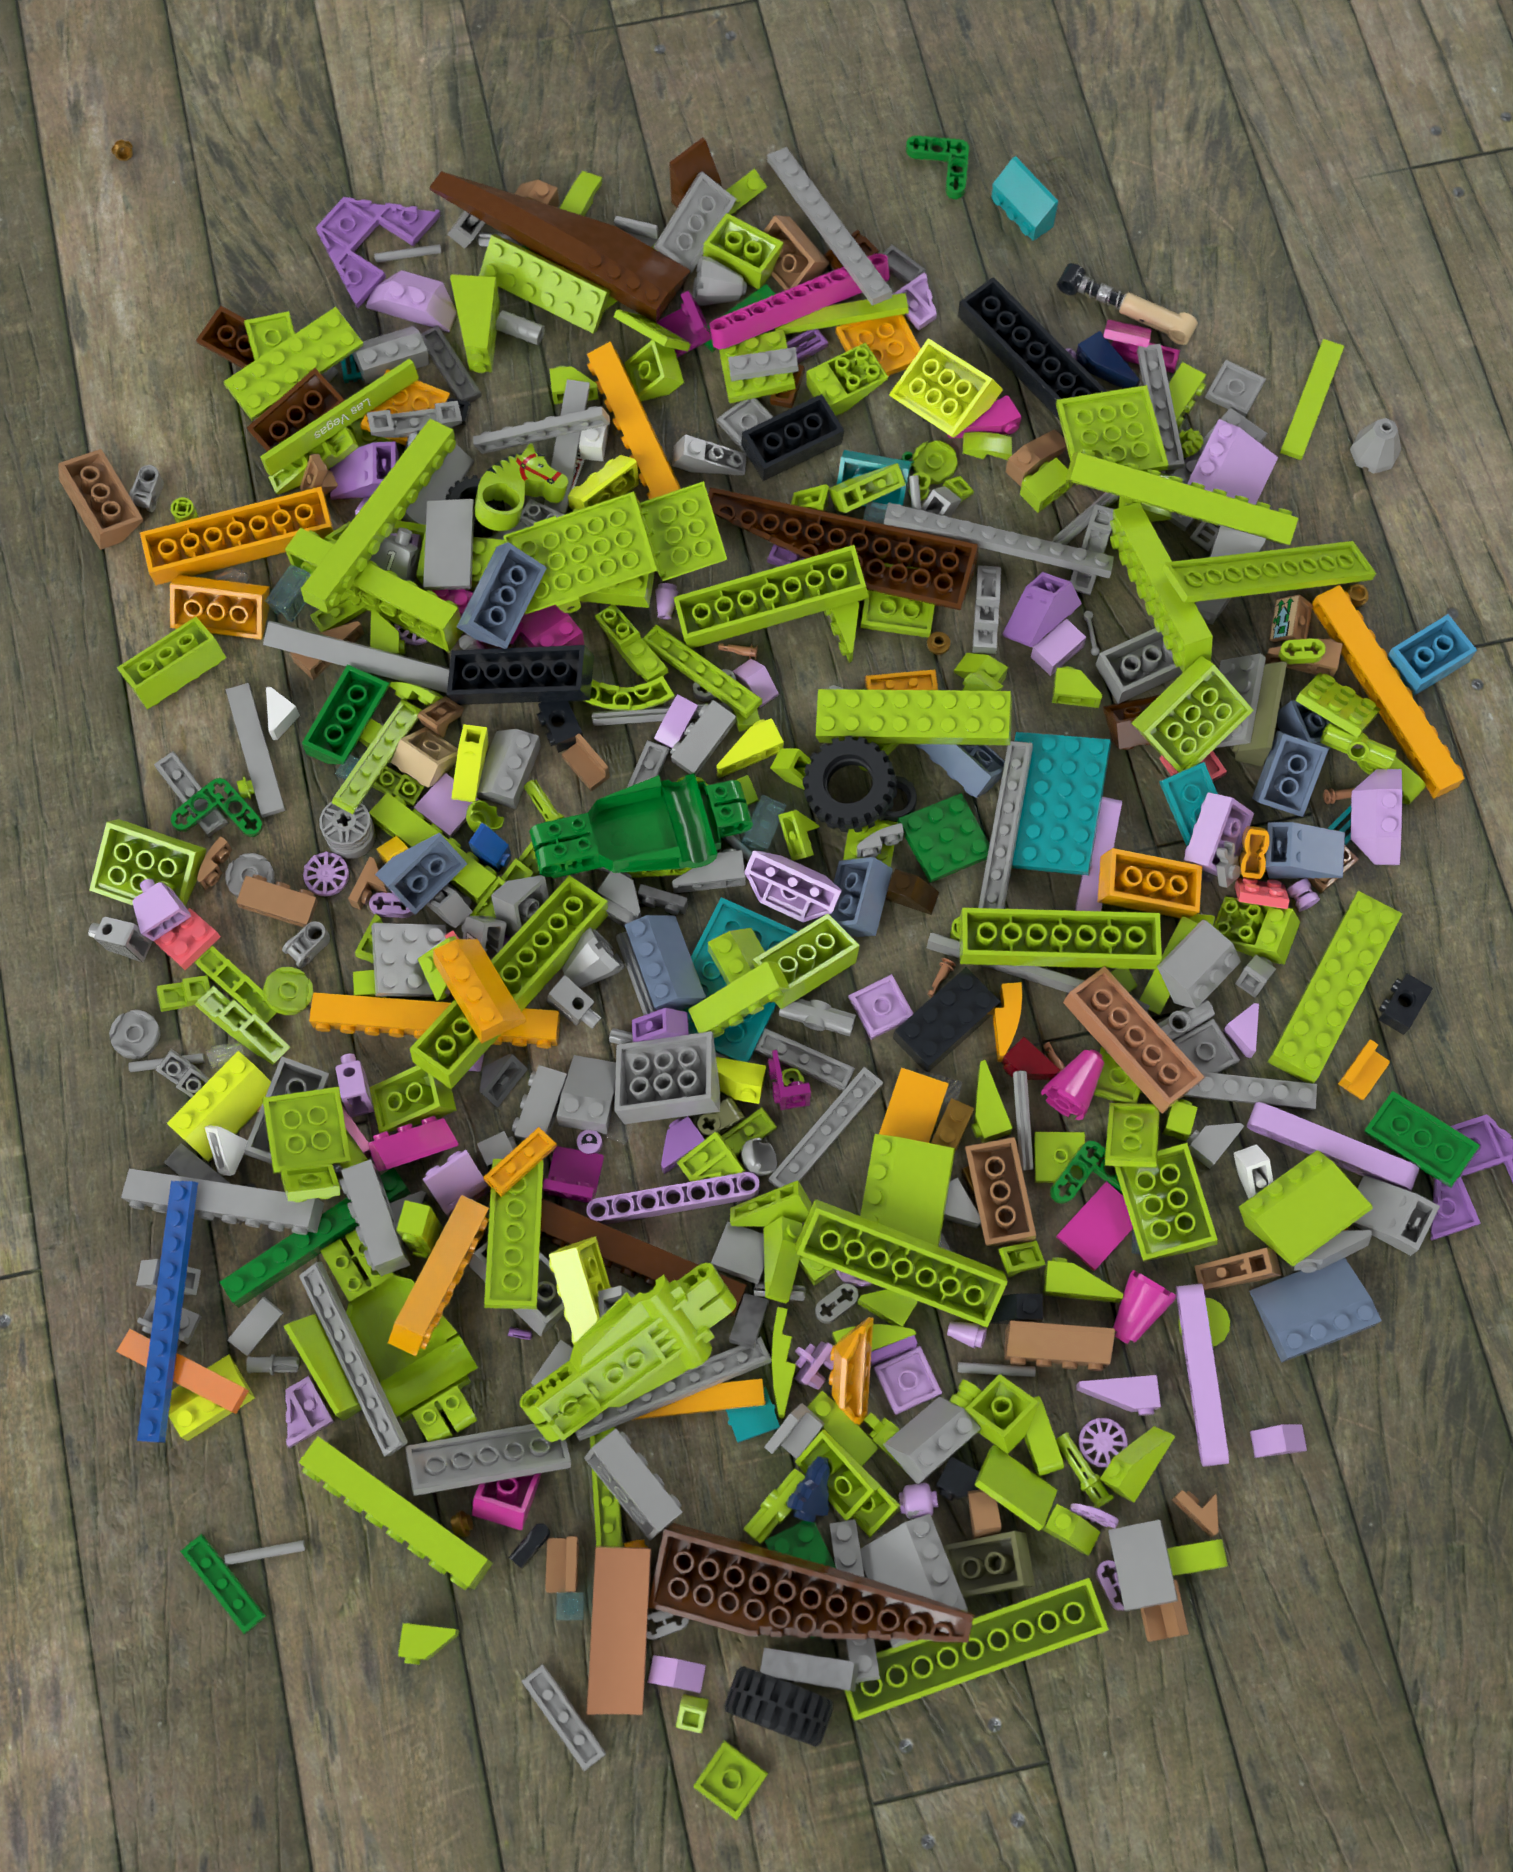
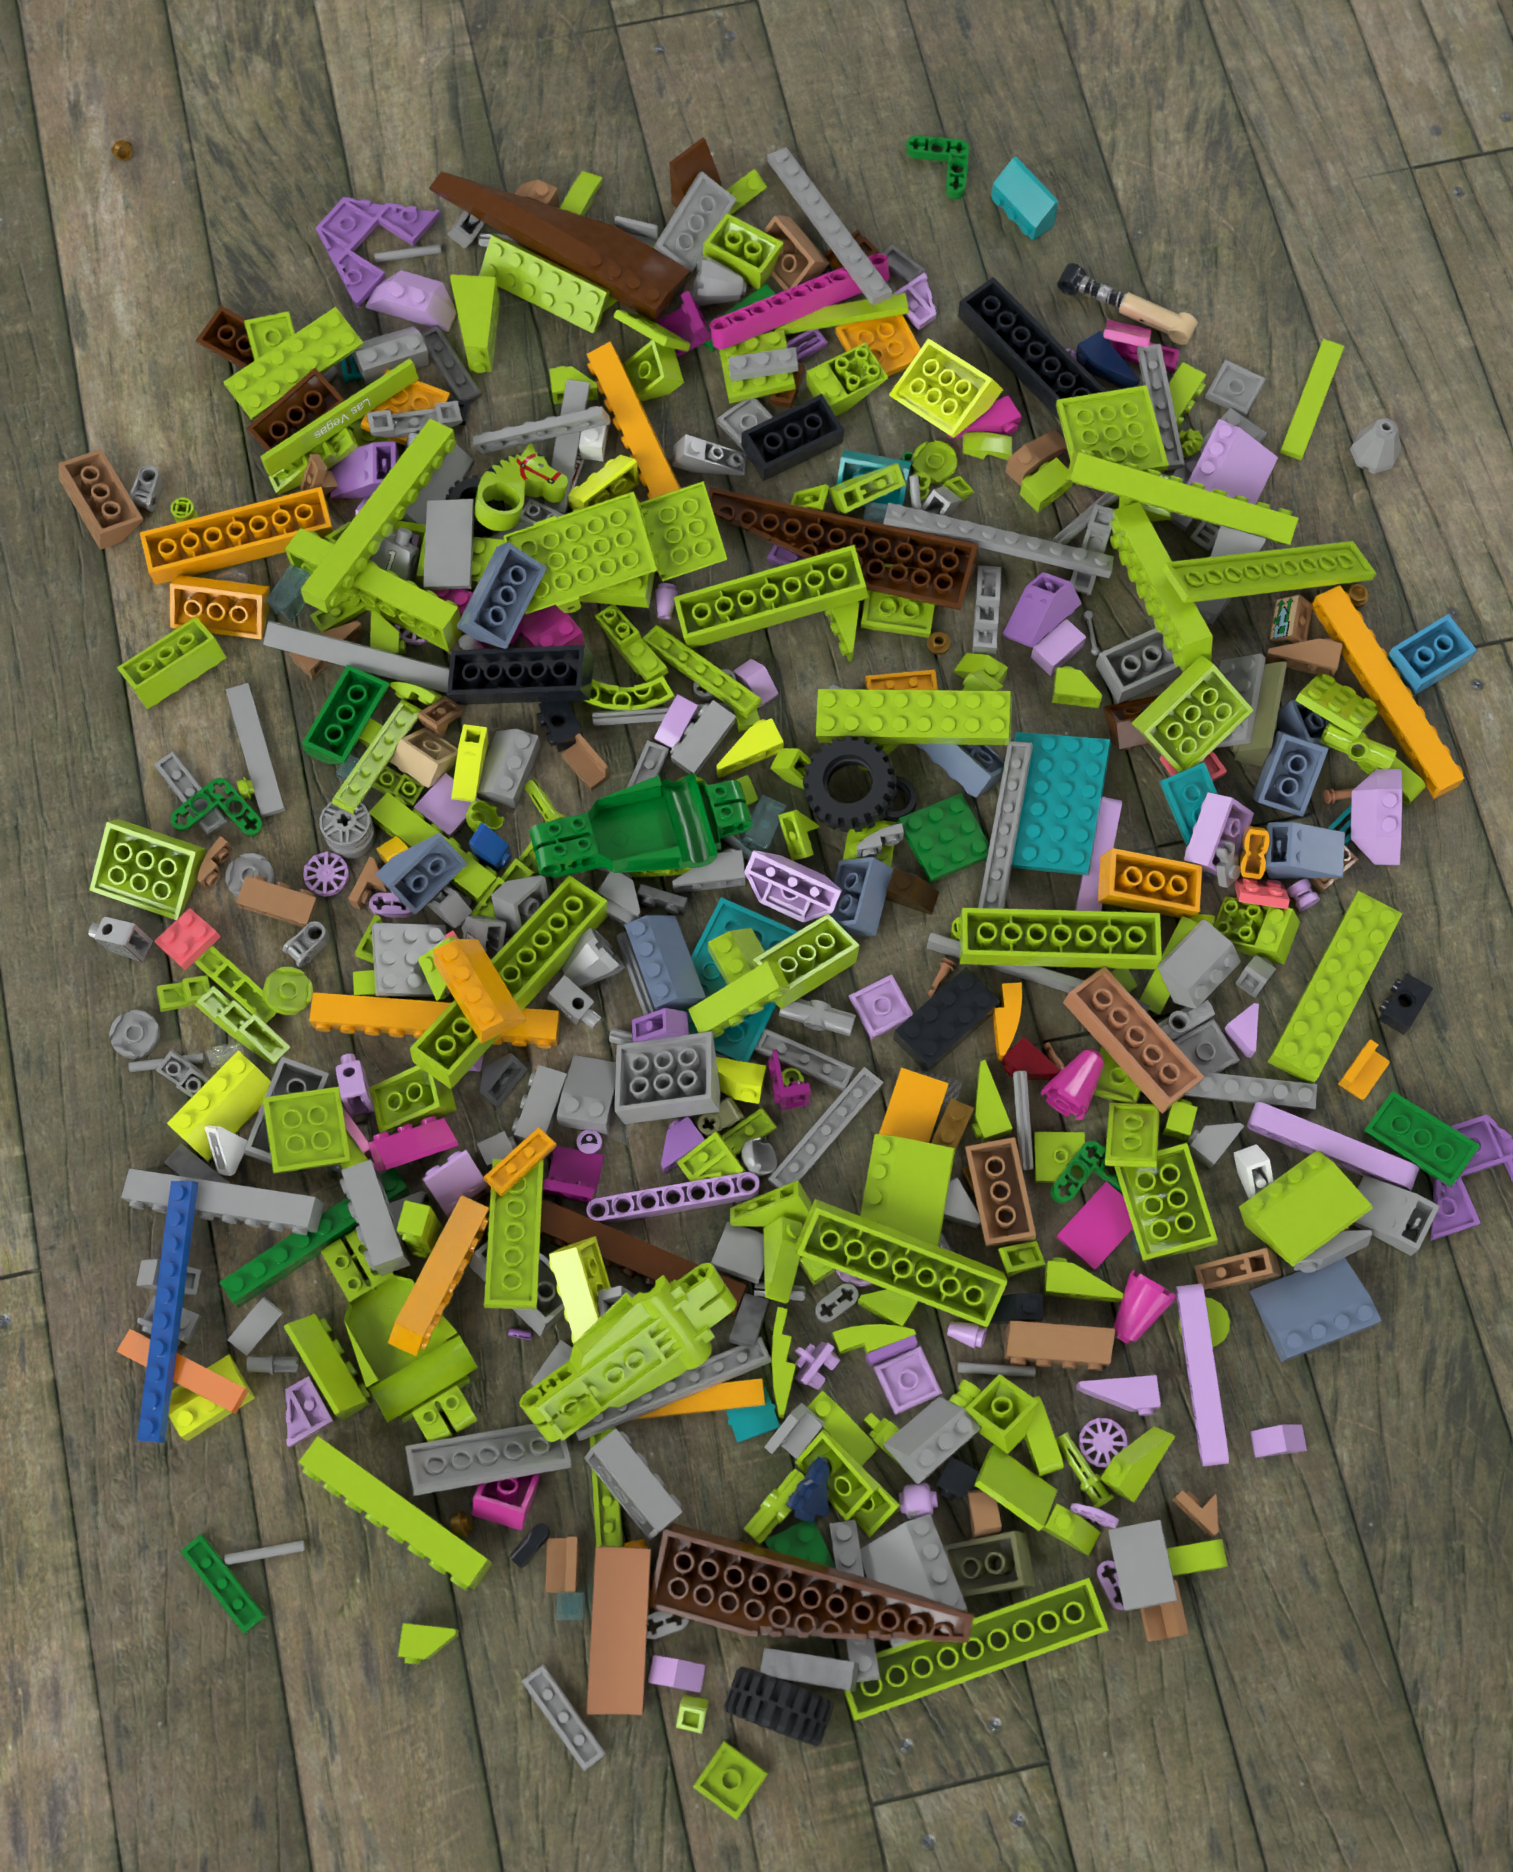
lavender torso [133,879,191,941] -> none
white slope [266,687,300,740] -> none
lime plate [281,1164,340,1202] -> none
light grey tile [299,1262,408,1457] -> none
light grey axle [496,310,545,345] -> none
nougat piece [718,643,758,660] -> none
light orange wedge [829,1317,873,1425] -> none
lime beam [1279,639,1326,664] -> none

